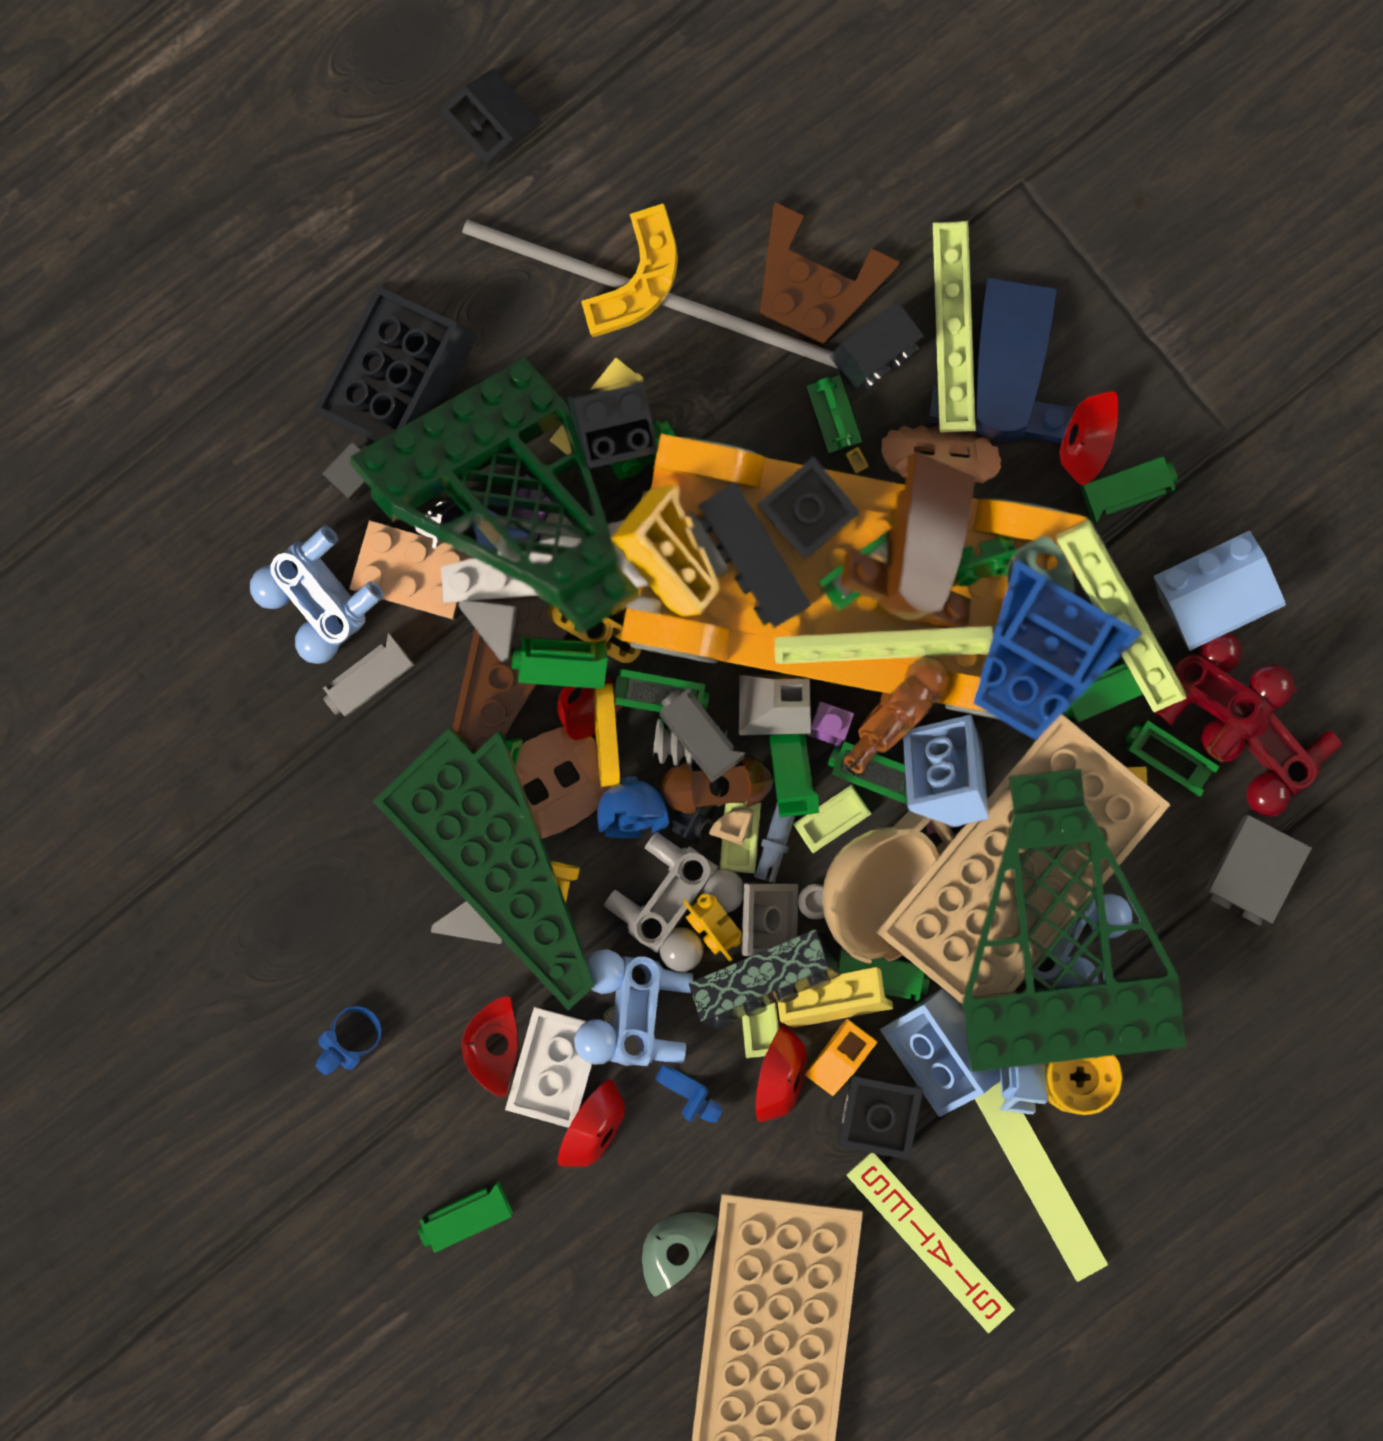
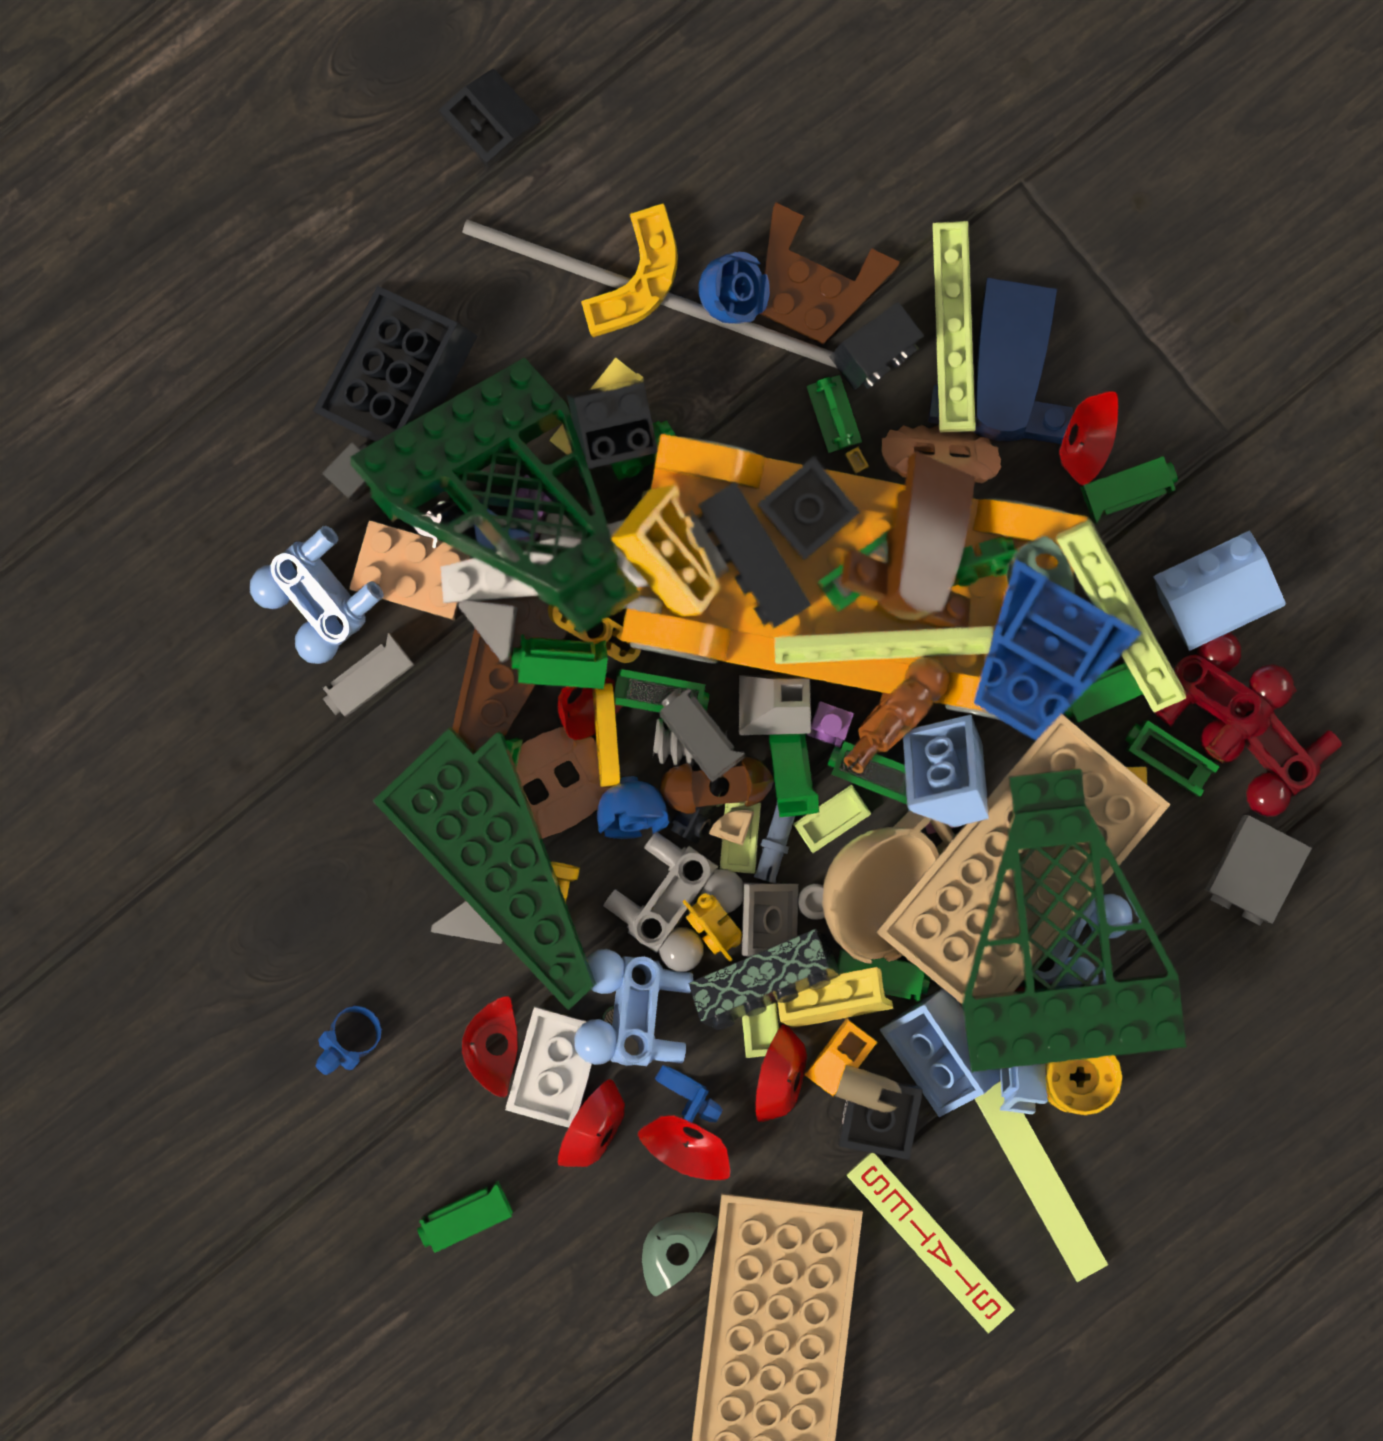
none -> red piece [638,1115,730,1180]
none -> blue cylinder [698,252,770,324]
none -> dark tan piece [836,1064,902,1112]

